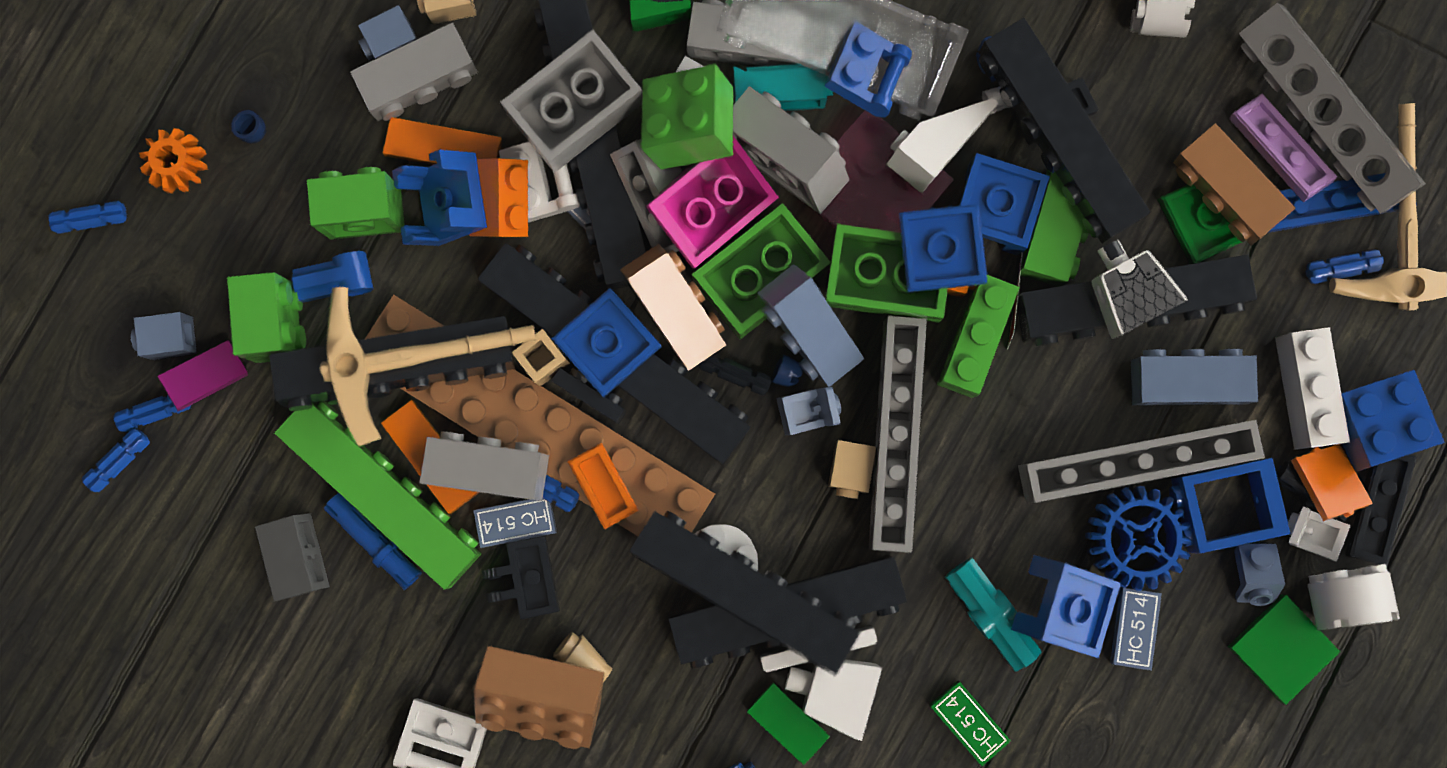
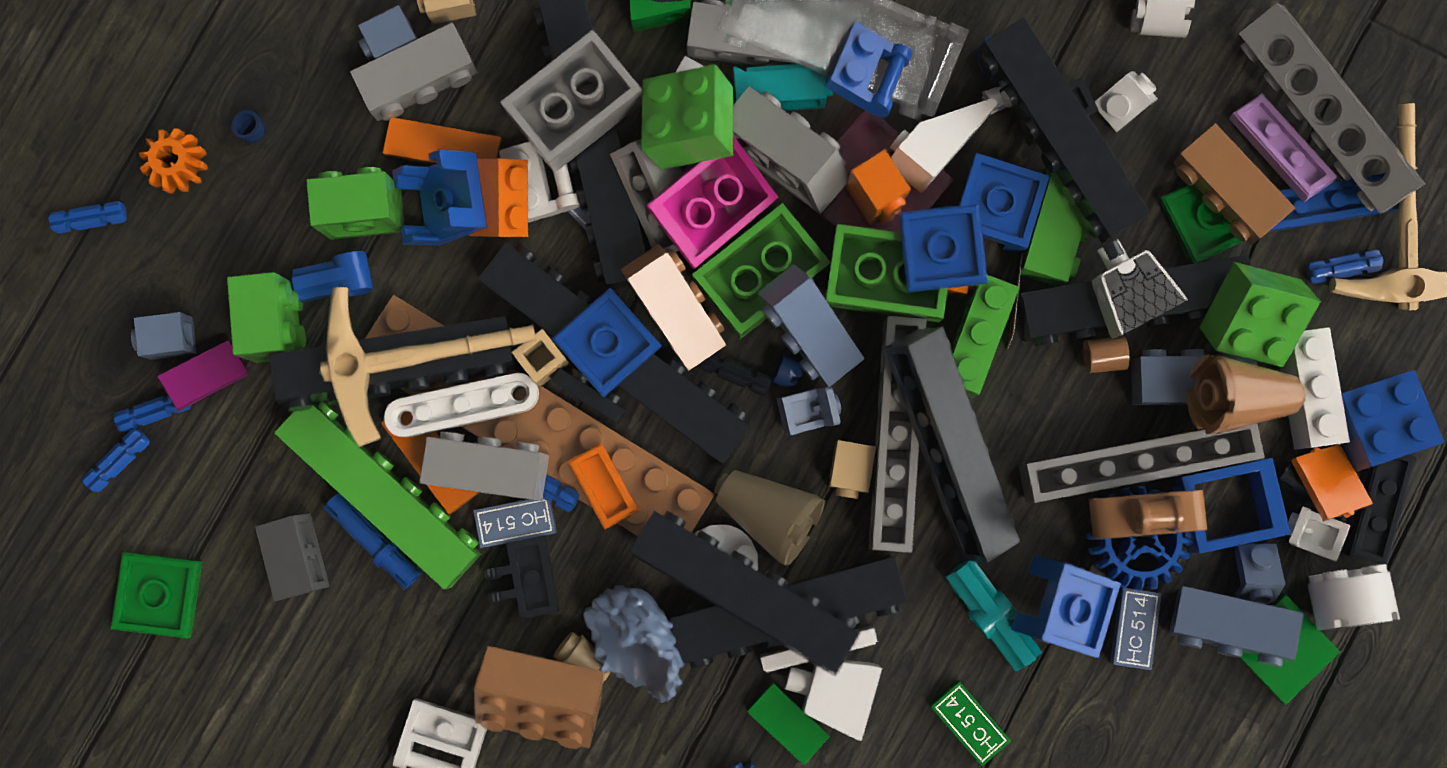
none -> green tile [111,552,203,638]
none -> white plate [384,373,539,438]
none -> sand blue hair [583,585,684,703]
none -> dark tan cone [714,470,825,566]
none -> orange brick [846,150,911,225]
none -> black brick [884,327,1020,563]
none -> medium nougat gear [1083,336,1130,373]
none -> medium nougat beam [1089,490,1207,539]
none -> white bracket [1095,71,1157,132]
none -> sand blue brick [1169,586,1303,667]
none -> medium nougat cone [1187,355,1306,434]
none -> bright green brick [1199,262,1321,367]

